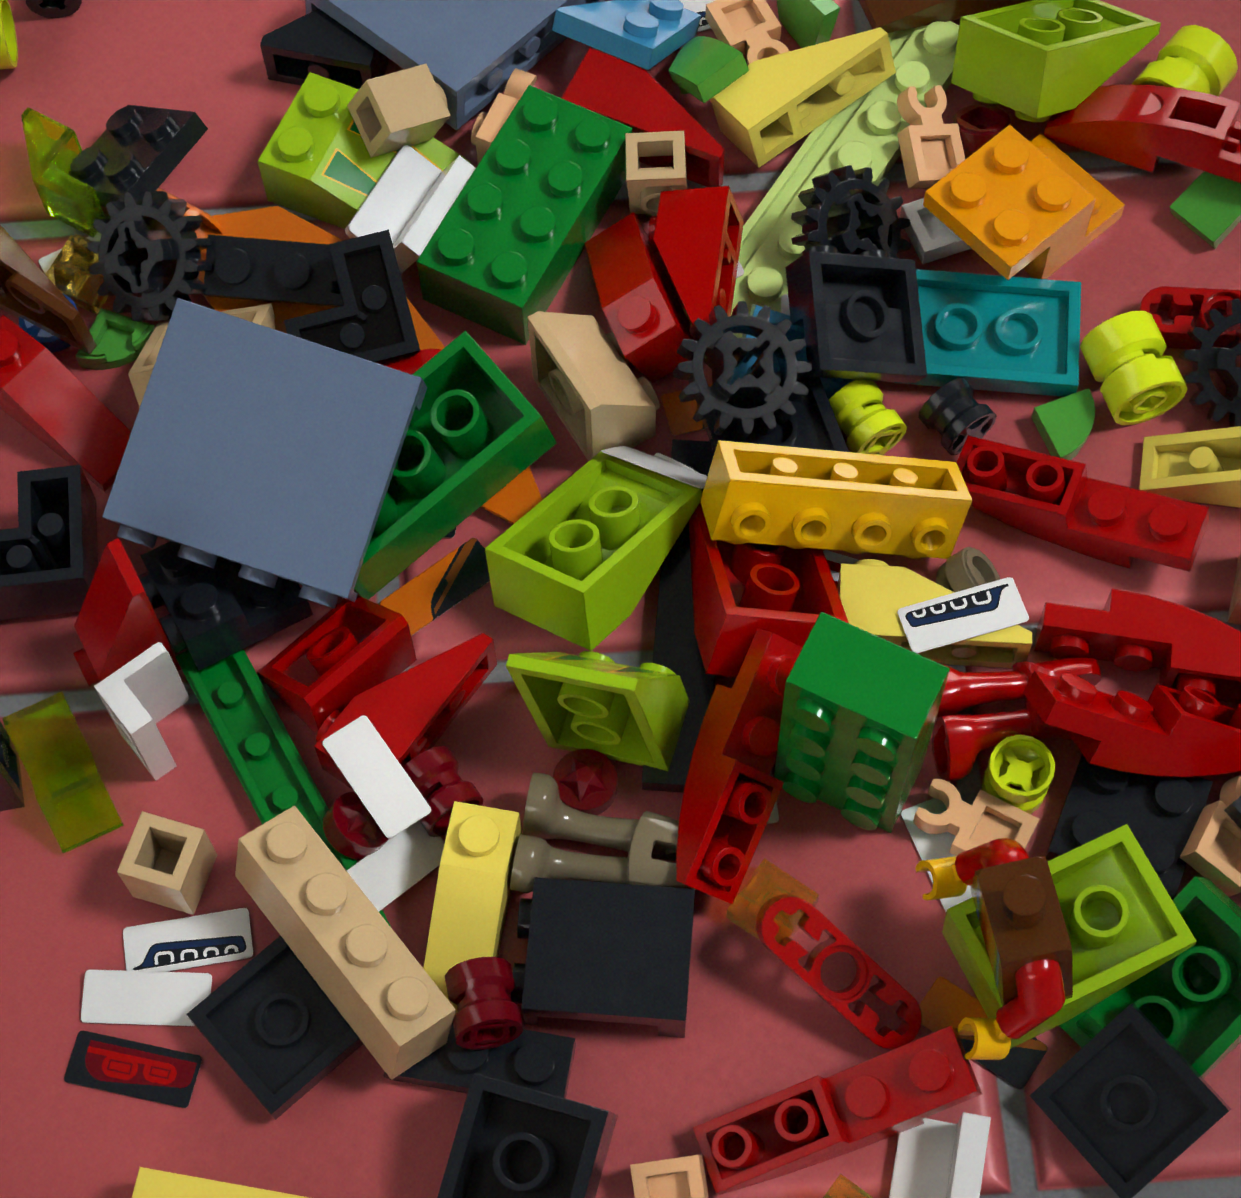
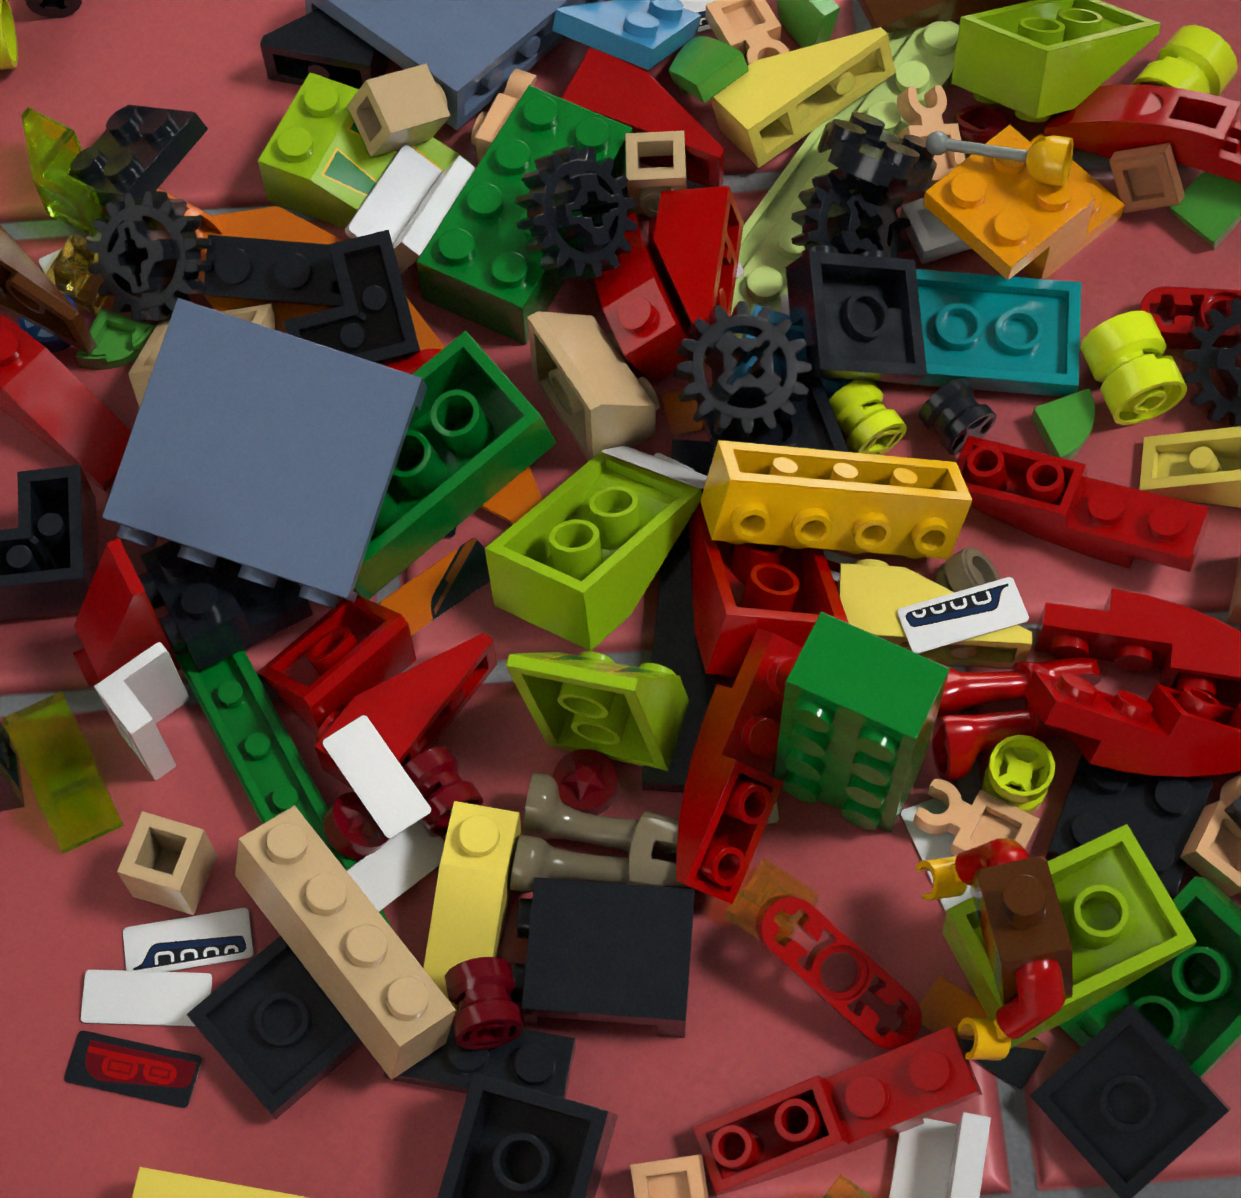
none -> black gear [515,146,638,280]
none -> black plate [817,112,937,192]
none -> hinge [926,131,1074,187]
none -> nougat tile [1109,142,1185,213]

